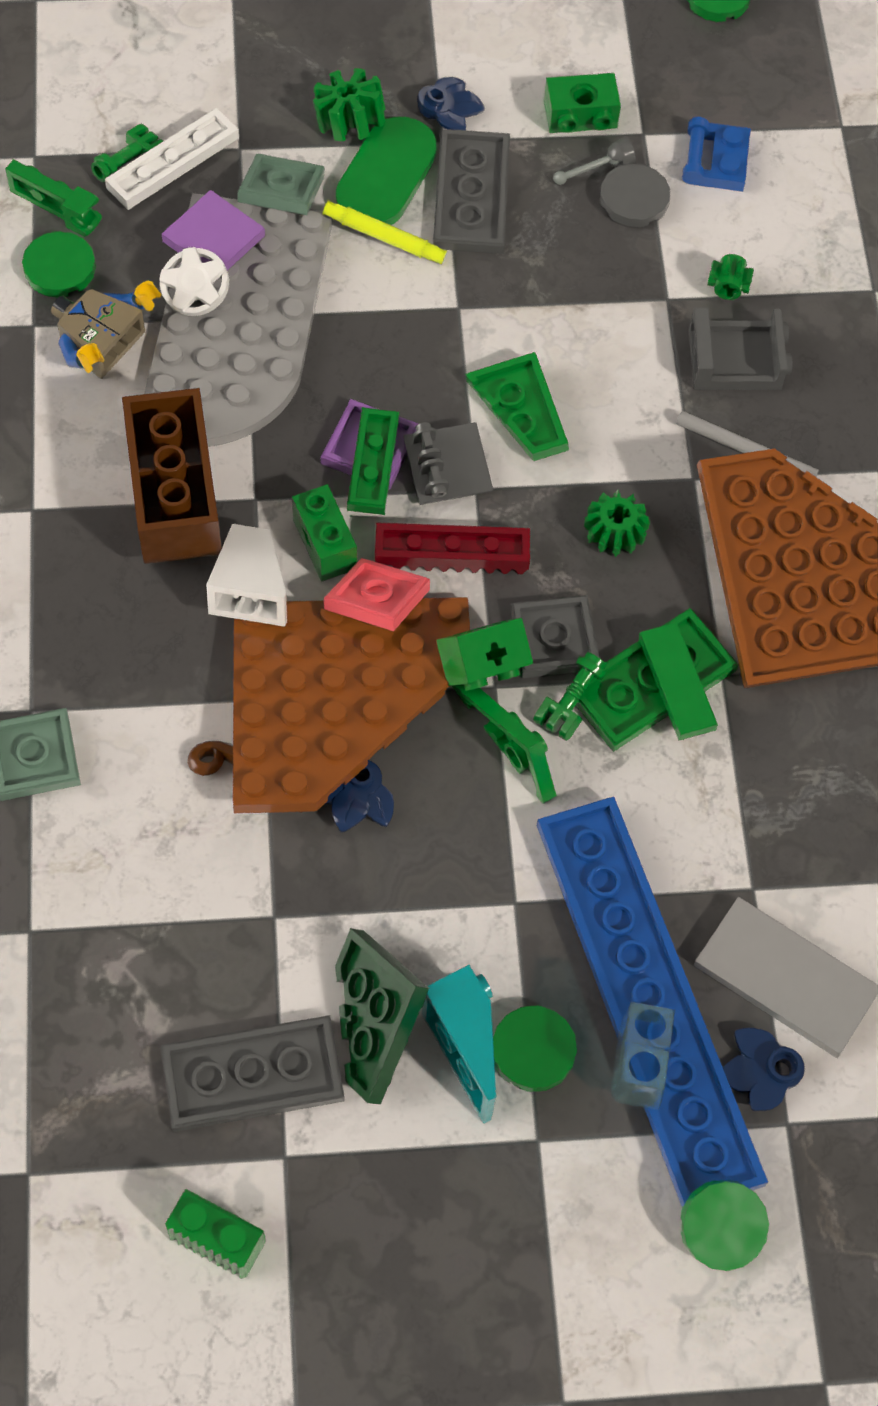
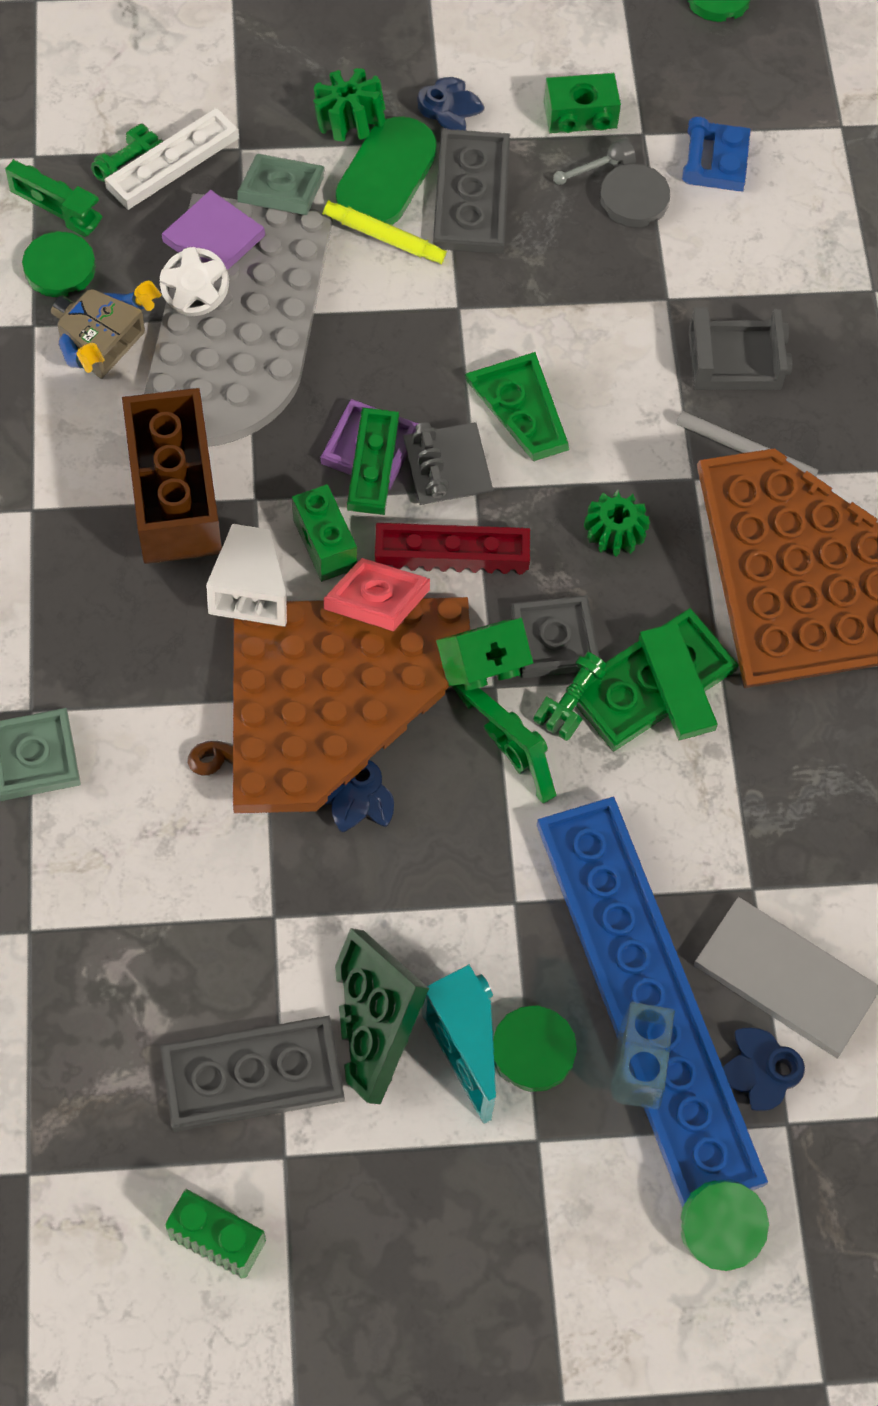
green gear [707,254,754,300] -> none

